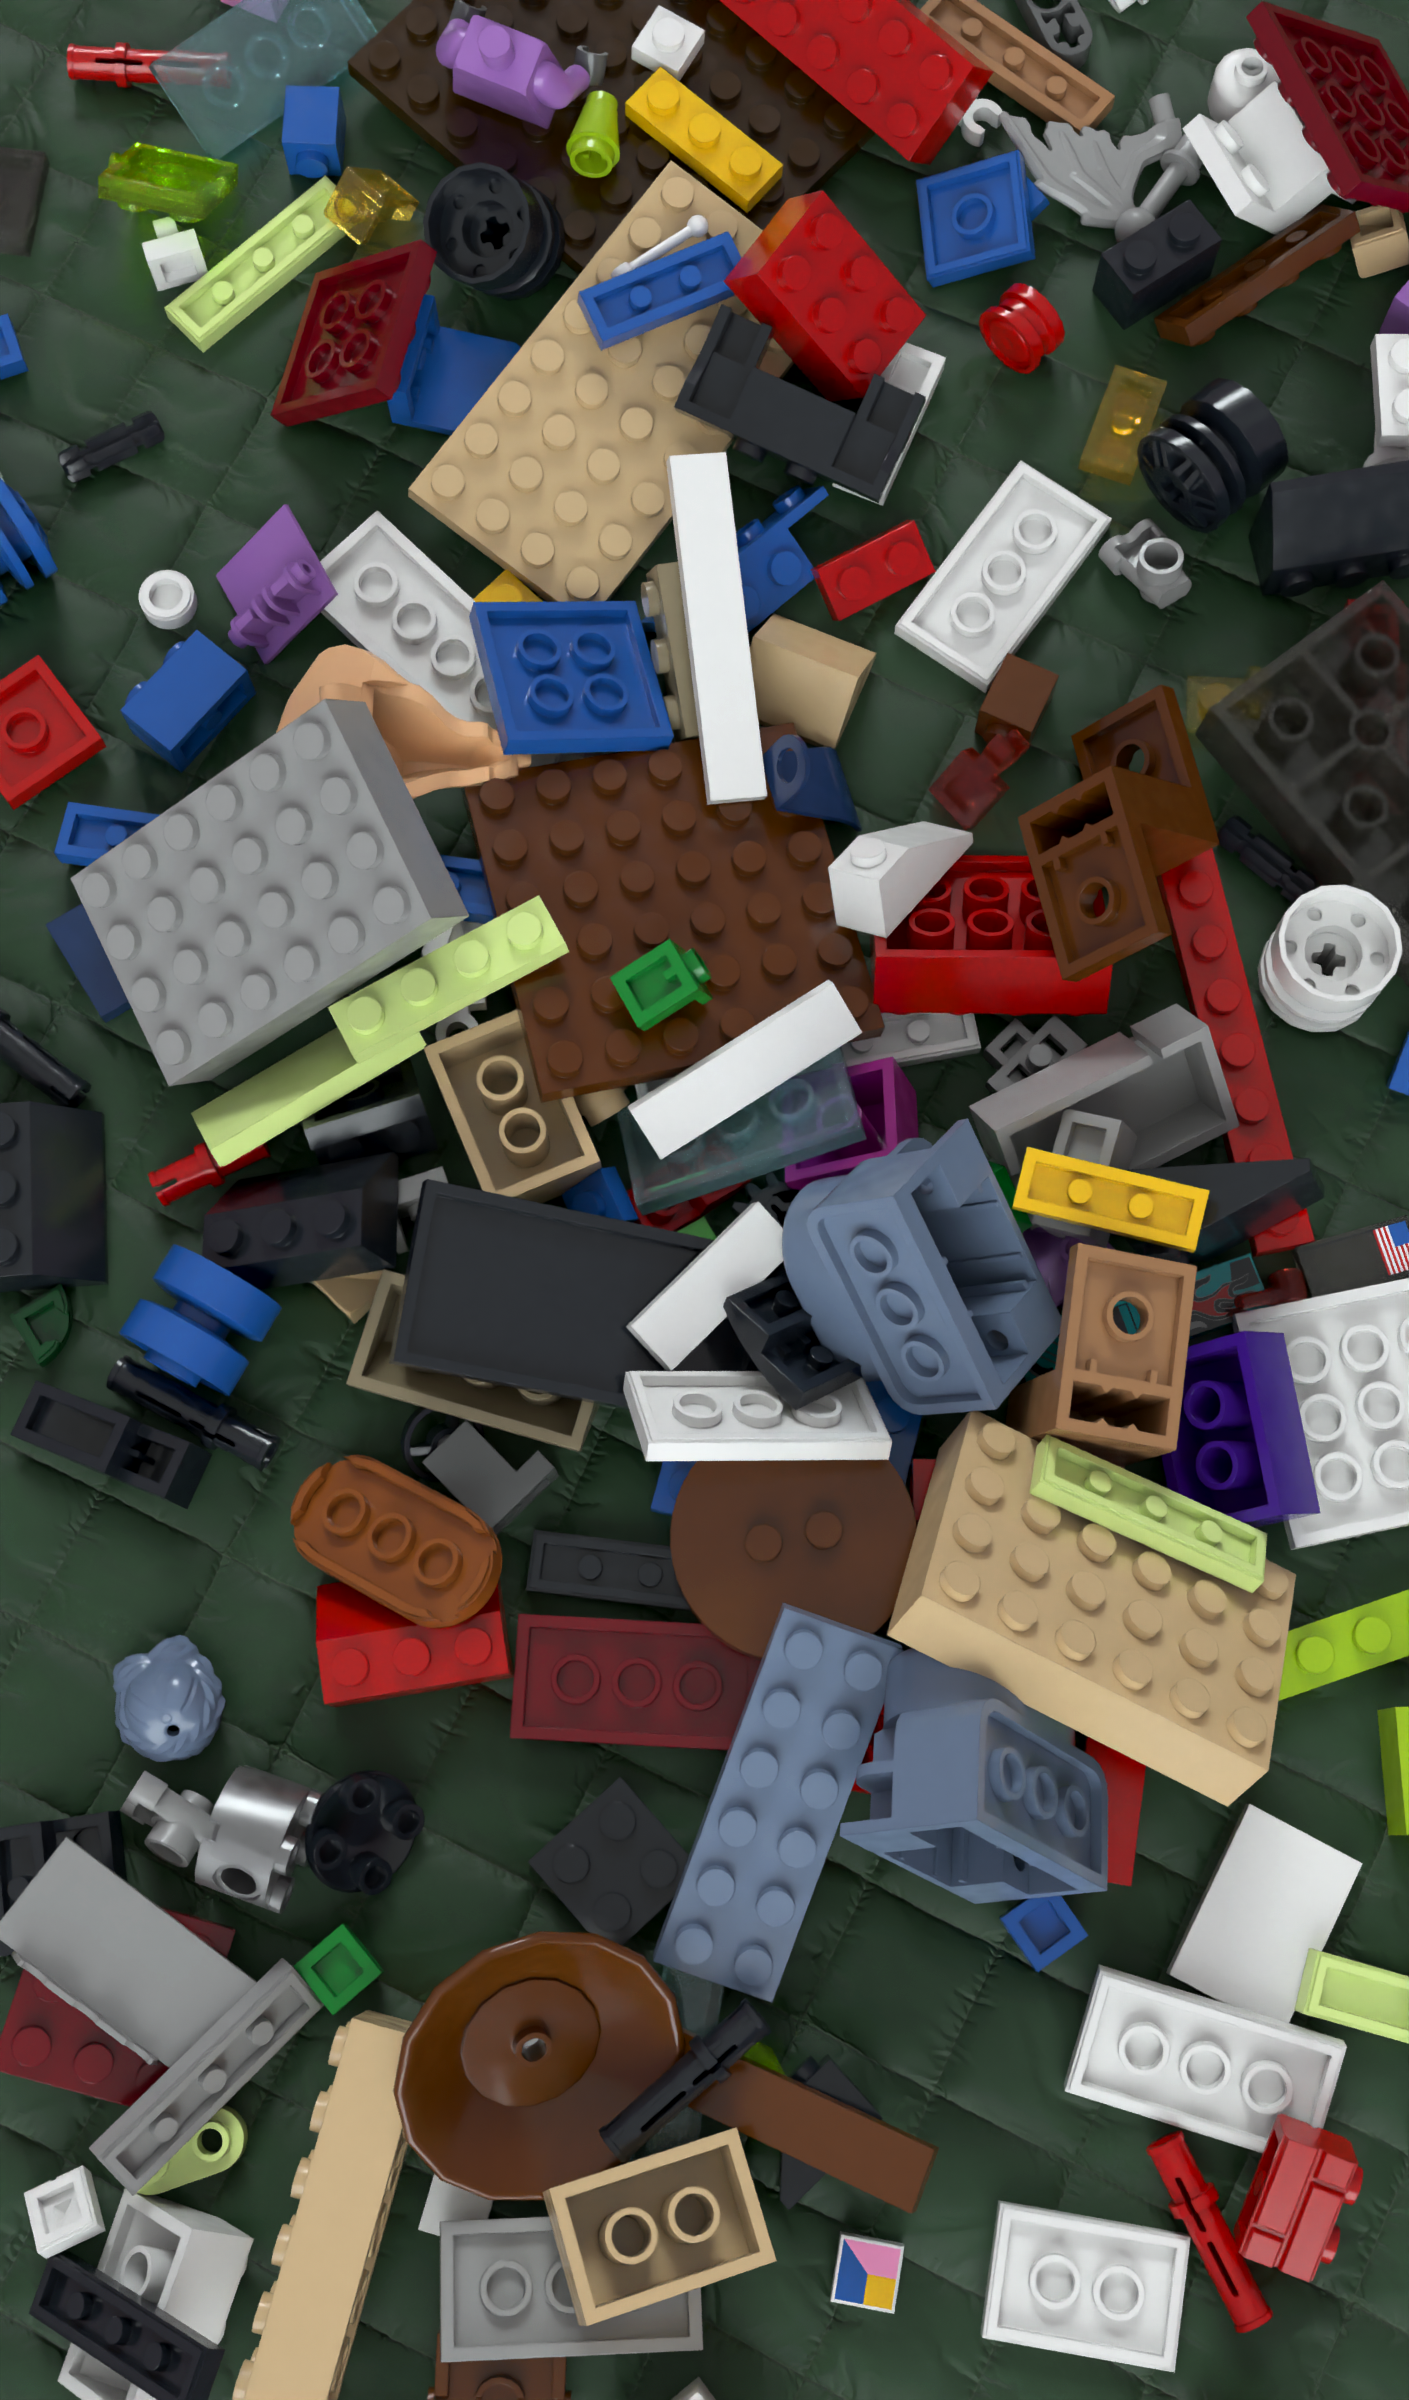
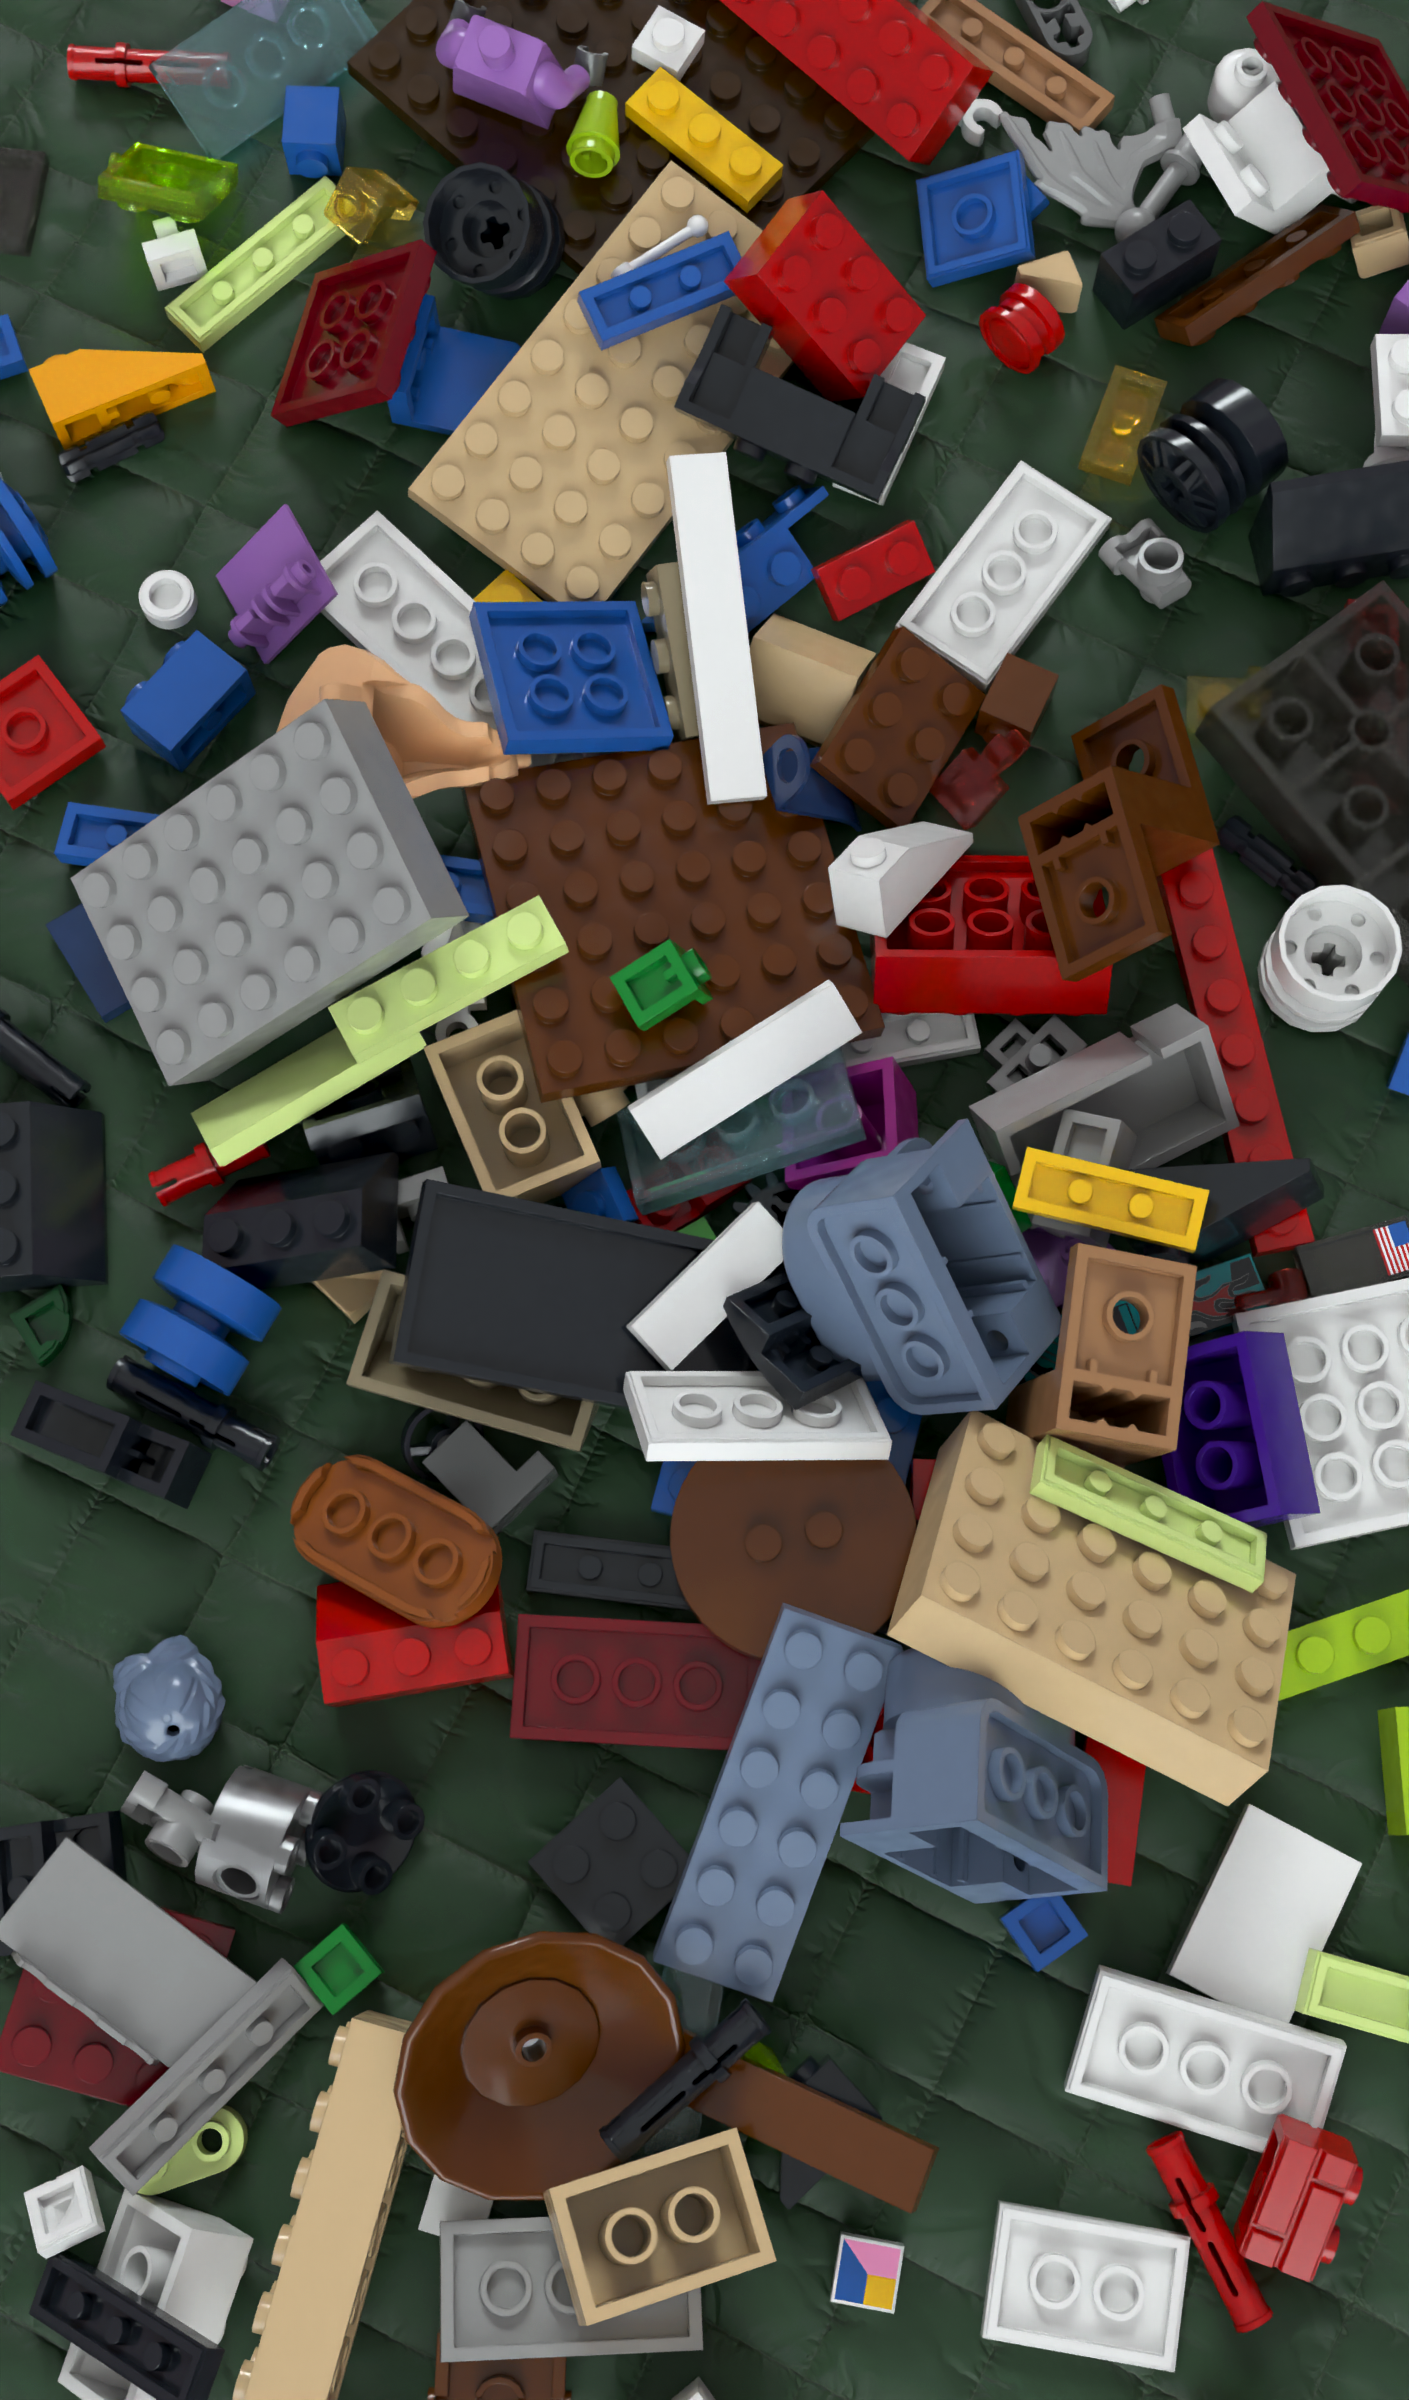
none -> light orange slope [28,349,216,450]
none -> reddish brown plate [810,626,986,829]
none -> tan slope [1014,251,1082,313]

